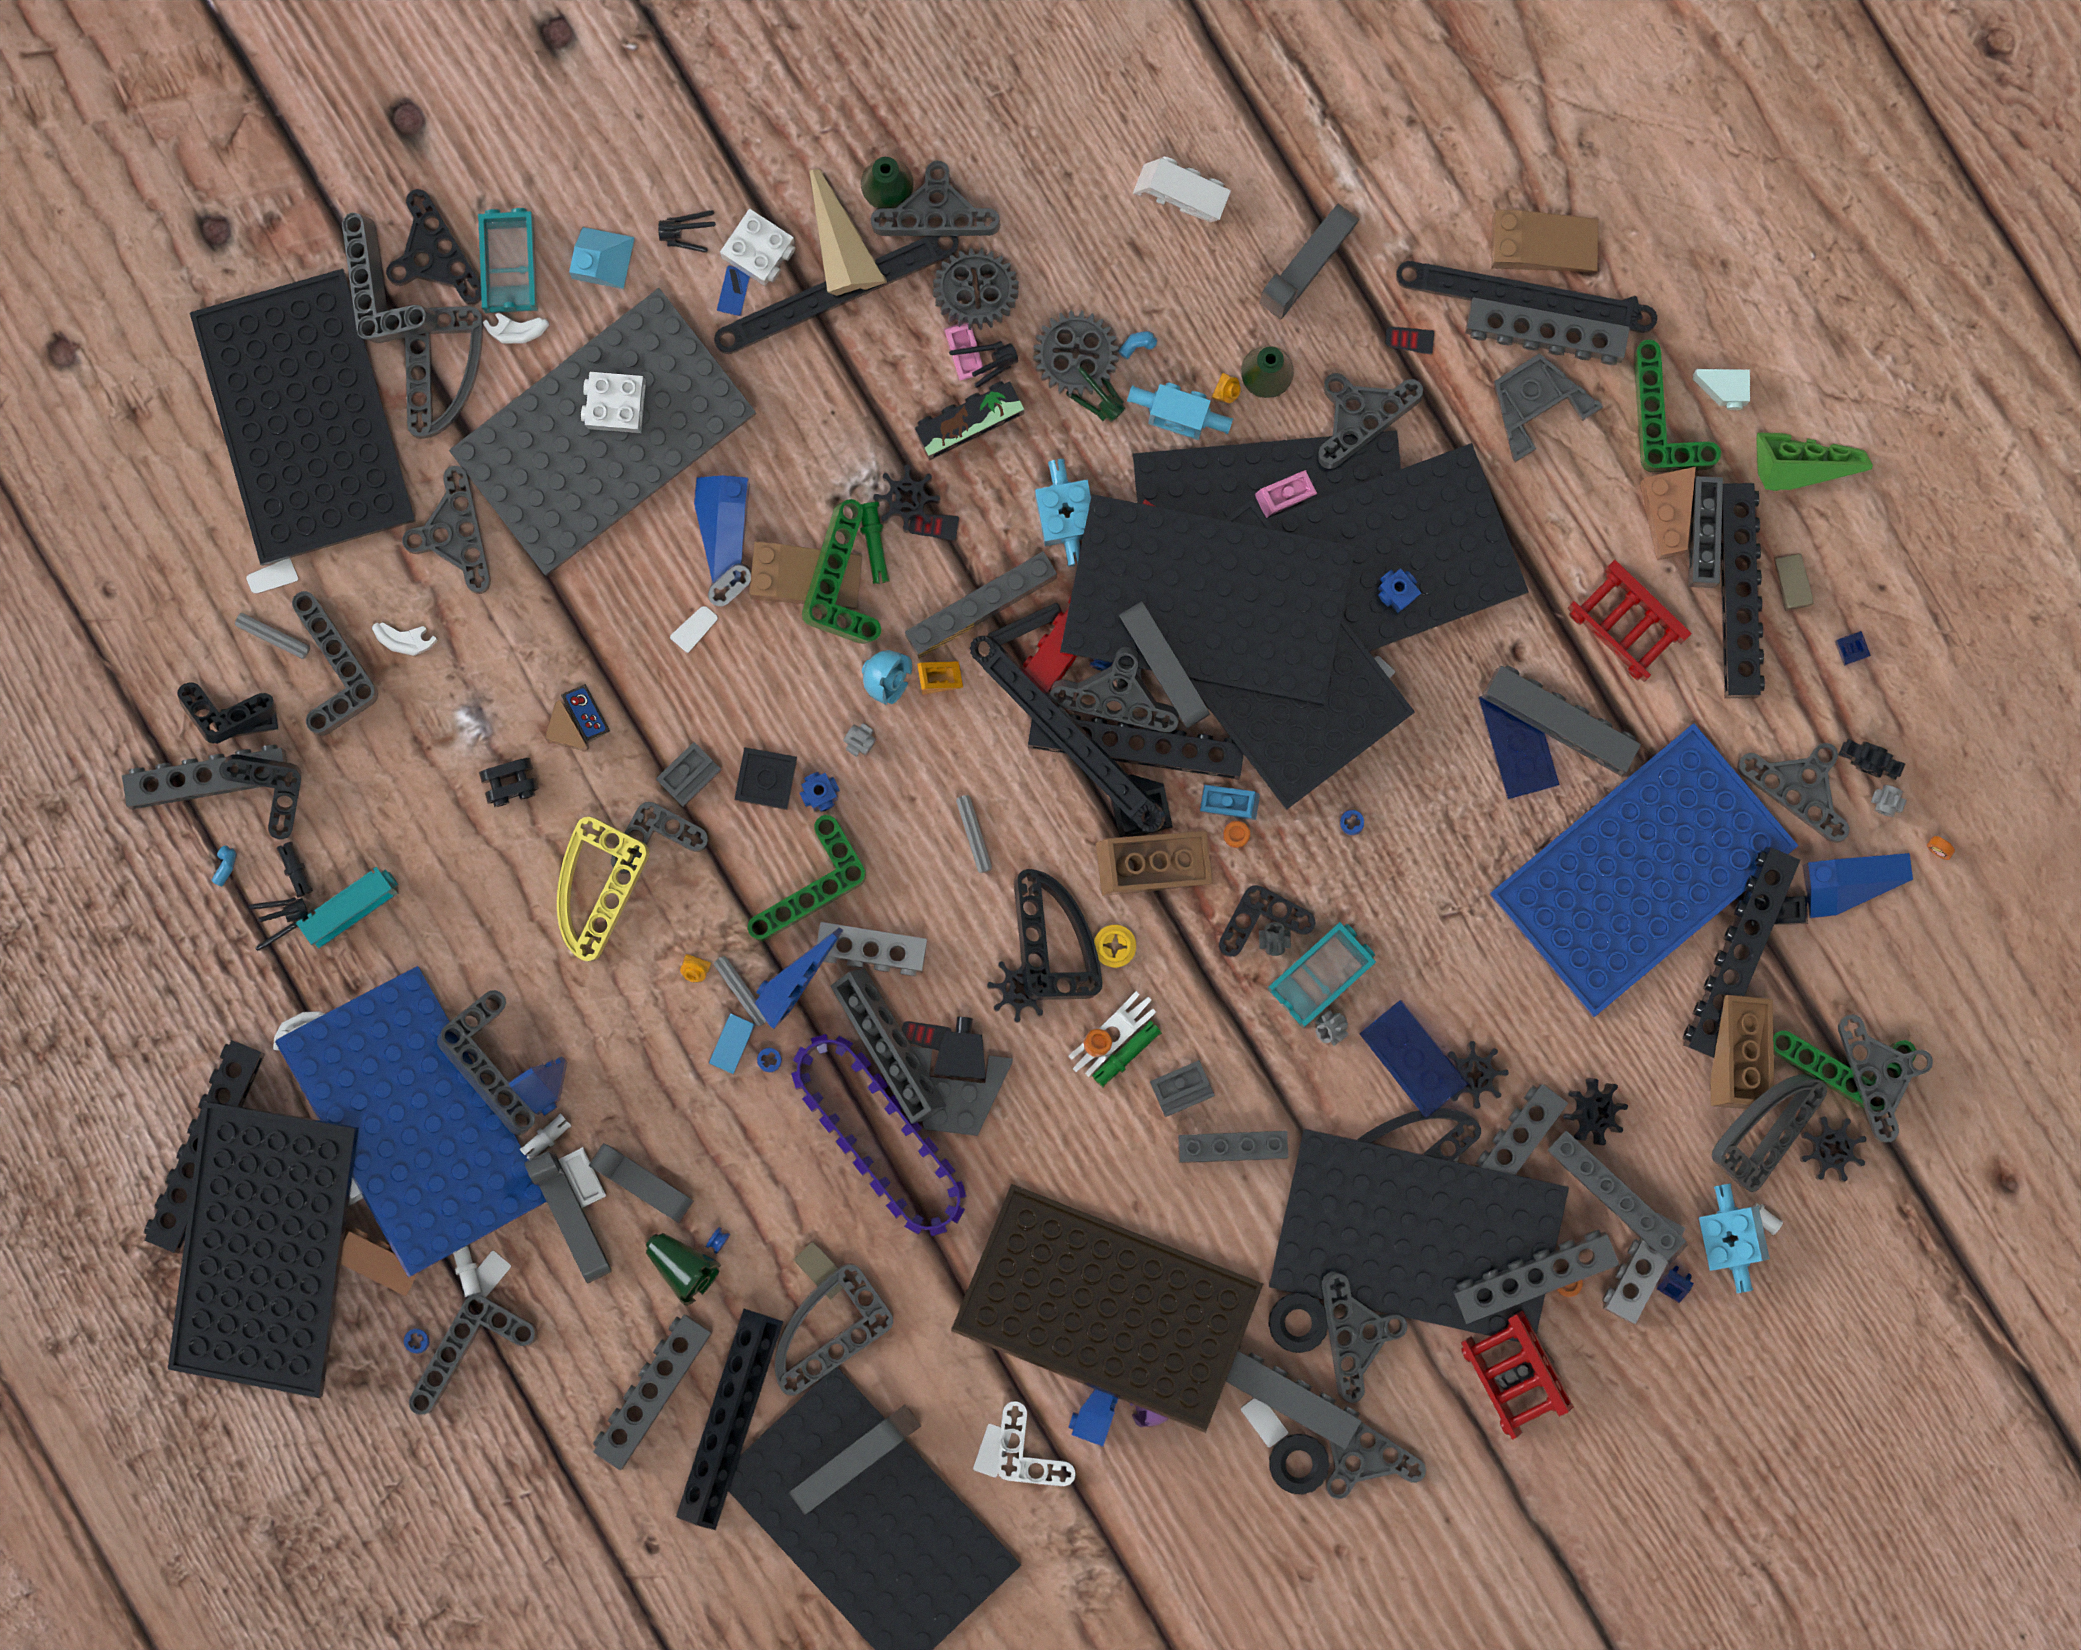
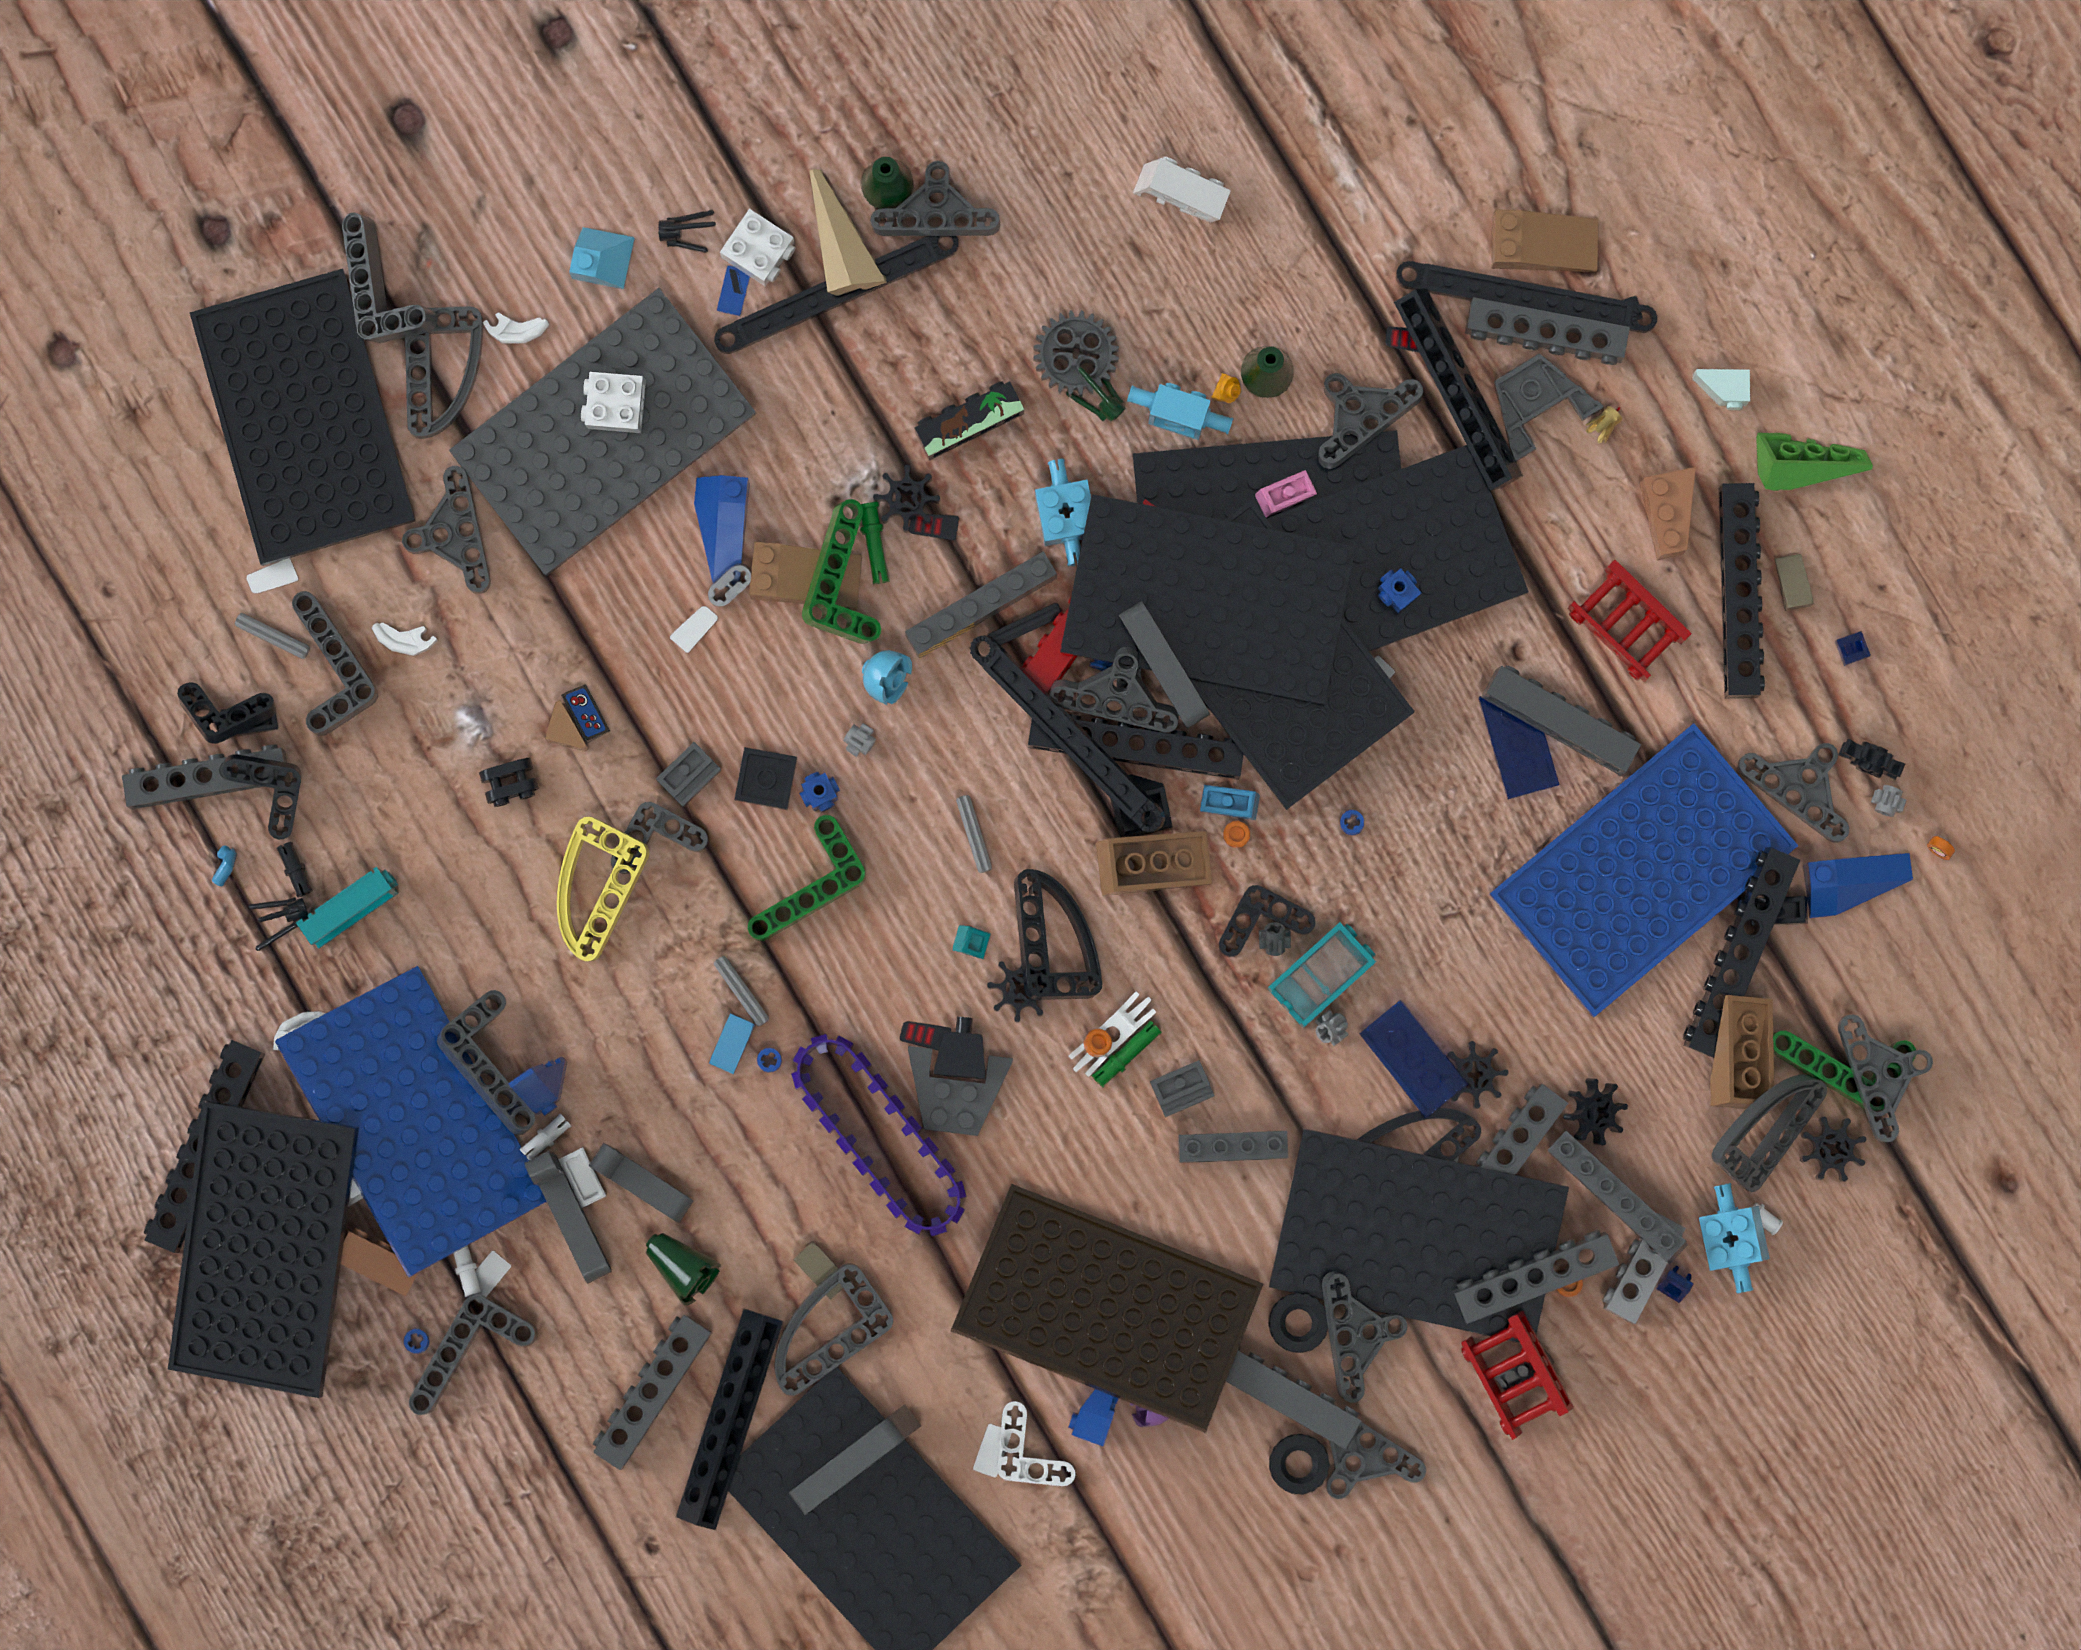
black beam [386,189,482,305] -> none
door [478,208,538,313] -> none
light orange plate [680,954,712,982] -> none
blue bush [705,1227,730,1254] -> none
blue wedge [755,927,844,1029] -> none
light grey brick [817,922,928,976] -> none
dark grey brick [830,968,947,1124] -> none
light orange slope [917,661,963,695] -> none
dark grey gear [933,248,1019,330] -> none
bright pink slope [944,322,984,381] -> none
black plant [949,341,1018,388] -> none
yellow gear [1094,925,1136,968] -> none
dark azure arm [1118,331,1157,360] -> none
white sticker [1241,1398,1288,1448] -> none
dark grey beam [1259,203,1360,320] -> none
green beam [1634,339,1721,473] -> none
dark grey brick [1688,476,1723,588] -> none
none -> teal slope [952,925,991,959]
none -> black brick [1394,288,1523,491]
none -> pearl gold piece [1585,406,1623,444]

